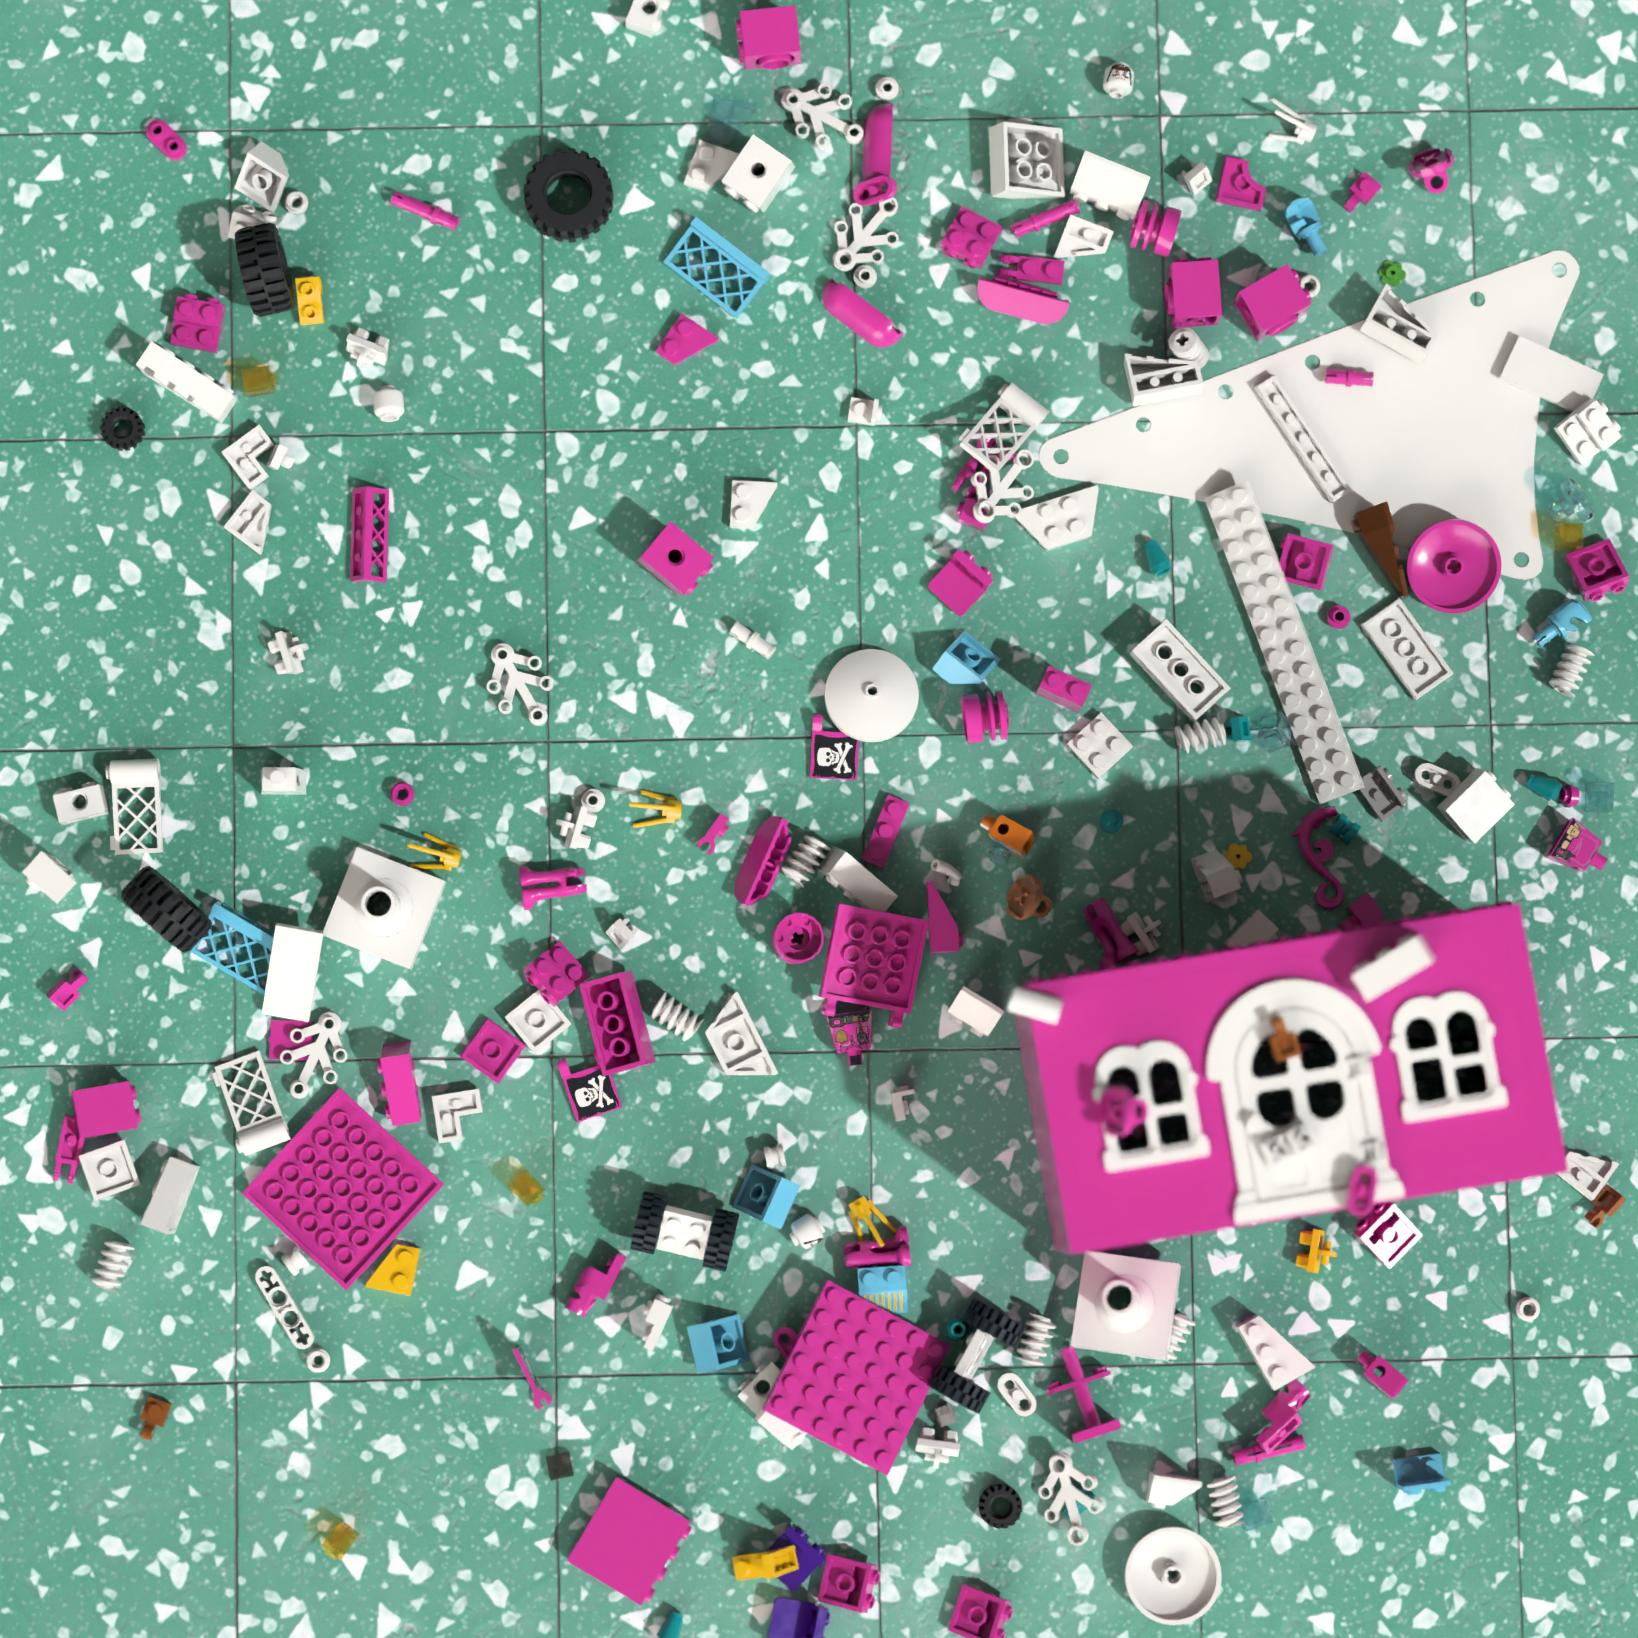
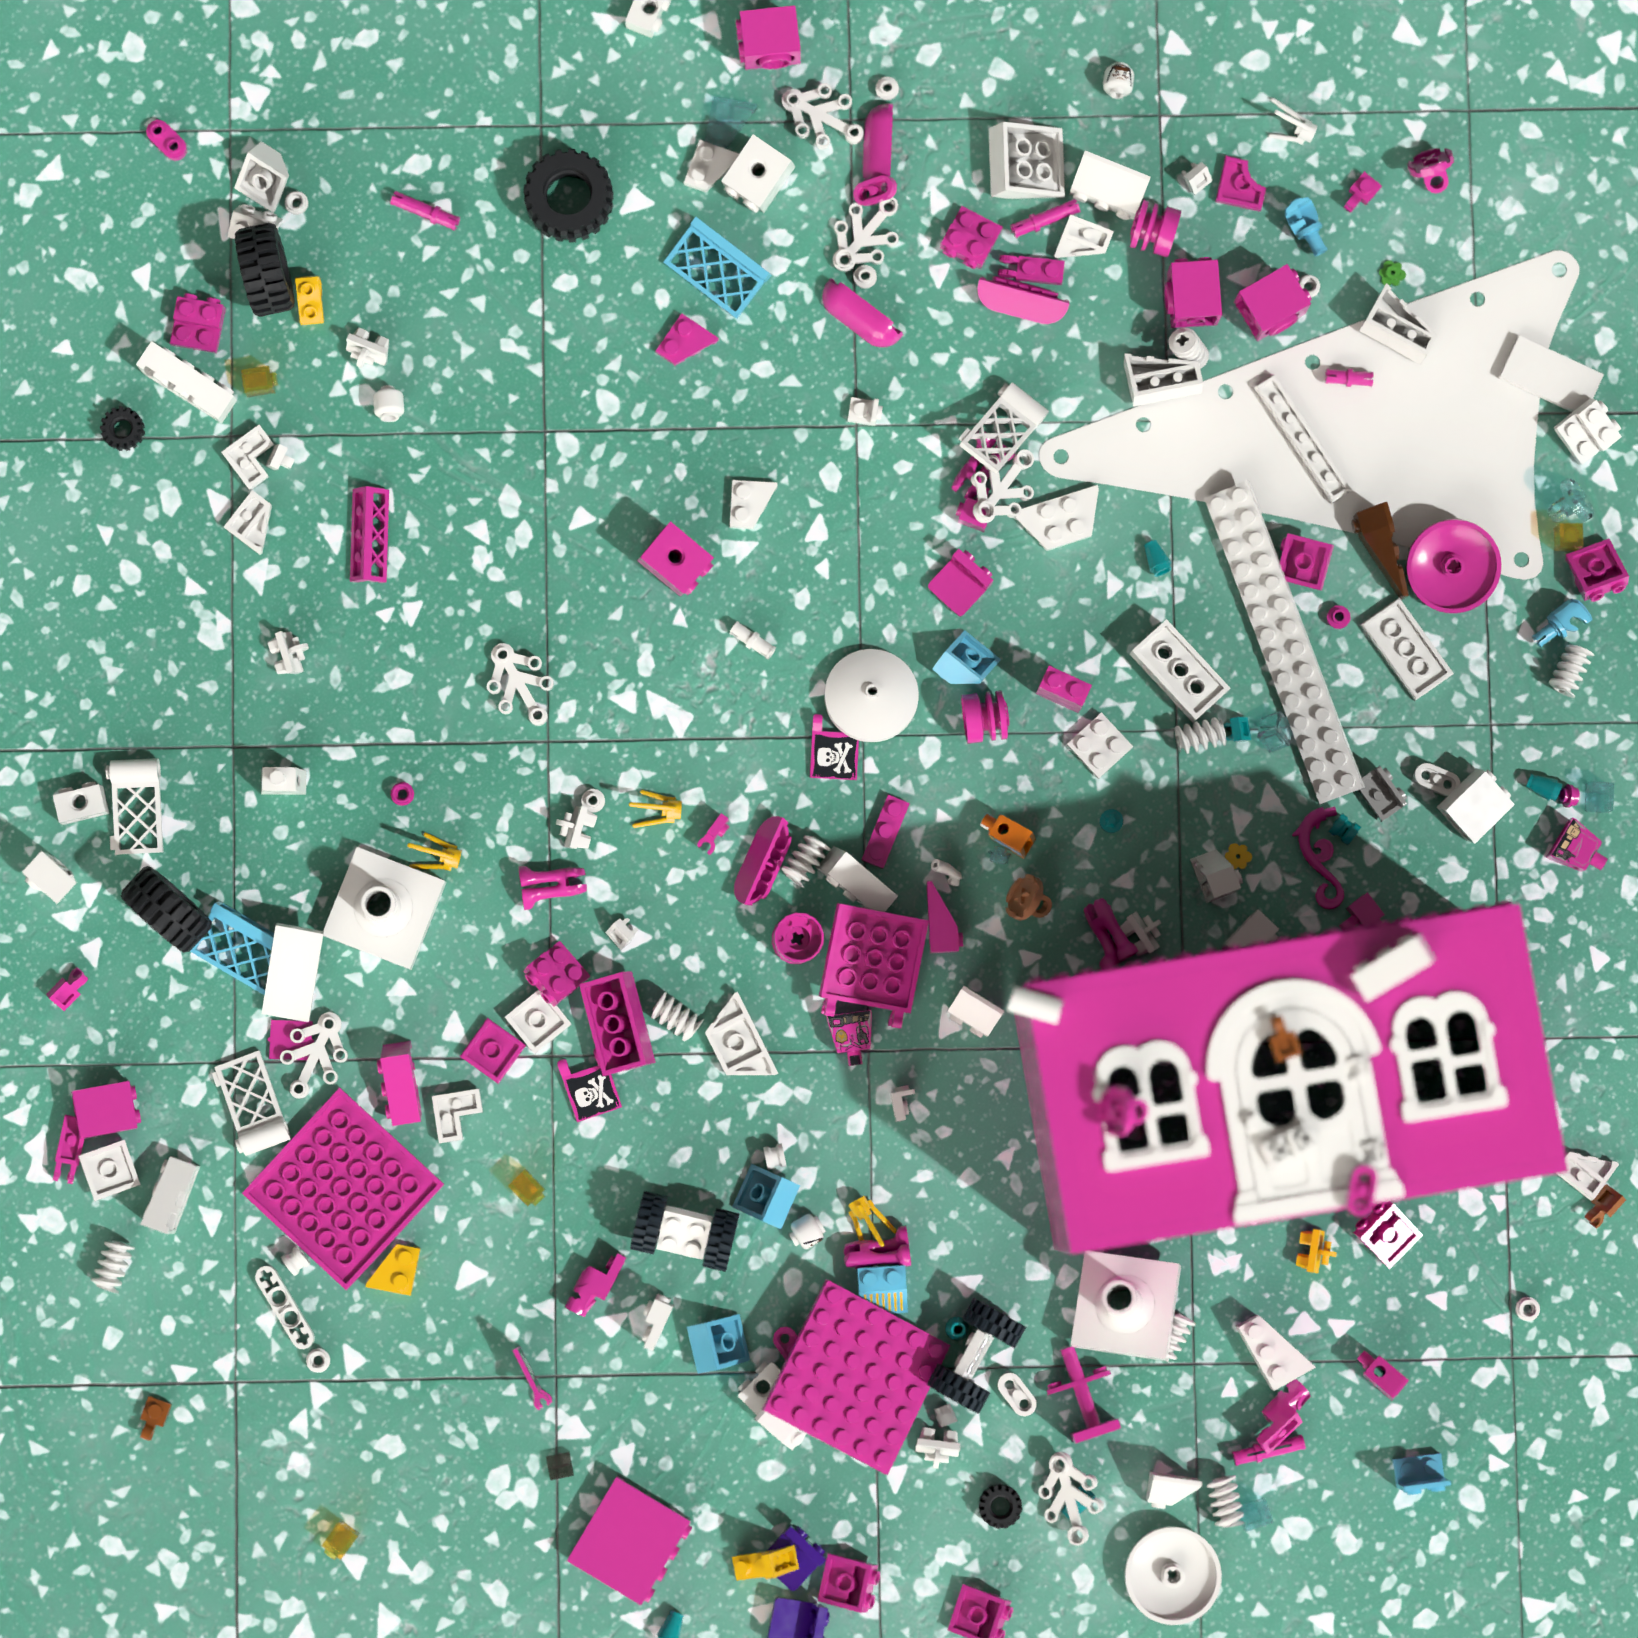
white piece [1014,1312,1056,1366] -> none

